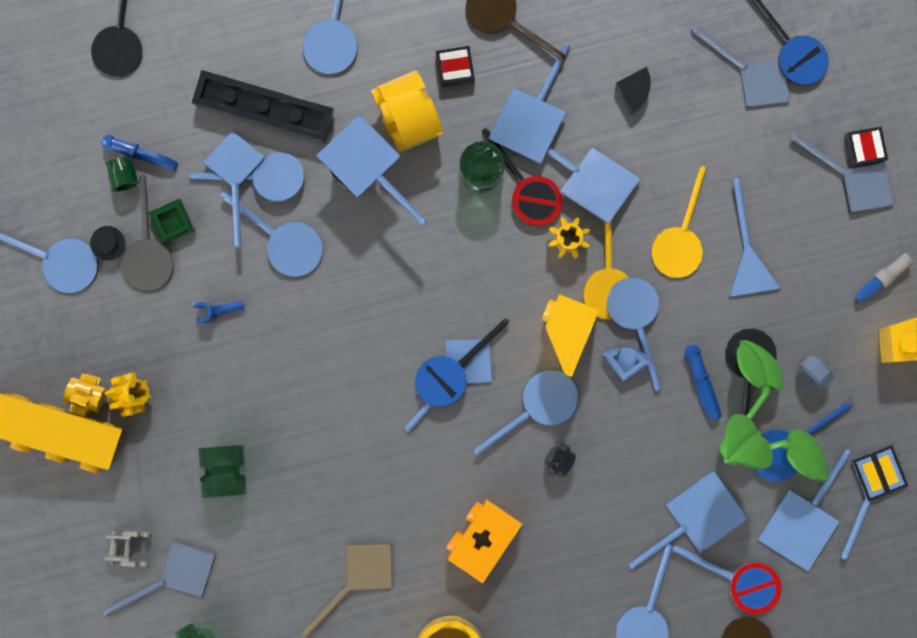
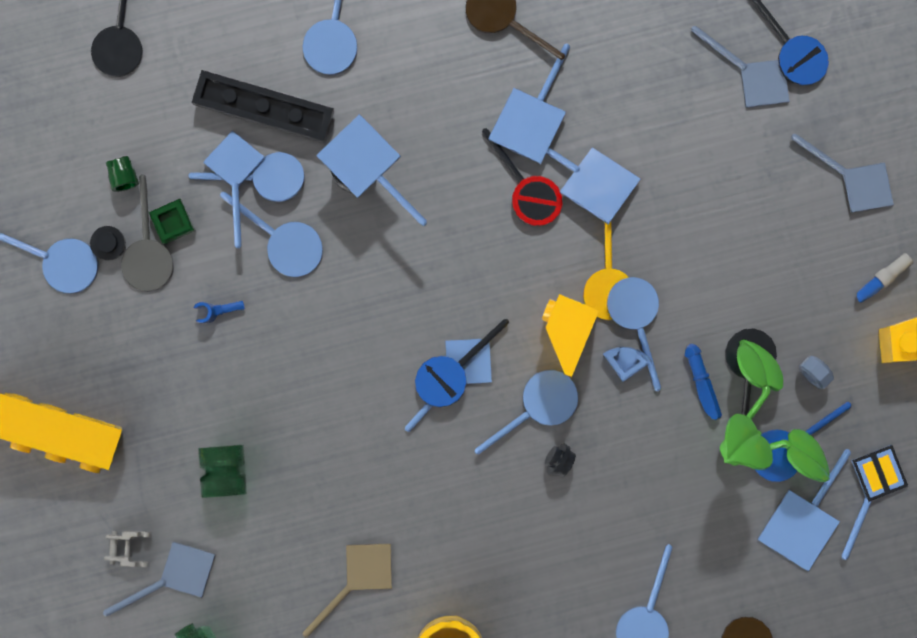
yellow gear [63,373,107,417] -> none
blue piece [101,135,178,170] -> none
yellow gear [105,372,151,417] -> none
yellow brick [371,70,443,153] -> none
tile [436,46,475,87] -> none
light orange brick [446,499,522,583] -> none
clear green wheel [459,141,505,194] -> none
yellow gear [548,217,590,259] -> none
black tile [615,67,651,115] -> none
medium blue piece [629,471,748,569] -> none
yellow piece [651,166,706,278] -> none
piece [673,546,782,615] -> none
medium blue piece [729,177,781,297] -> none
tile [845,126,888,168] -> none

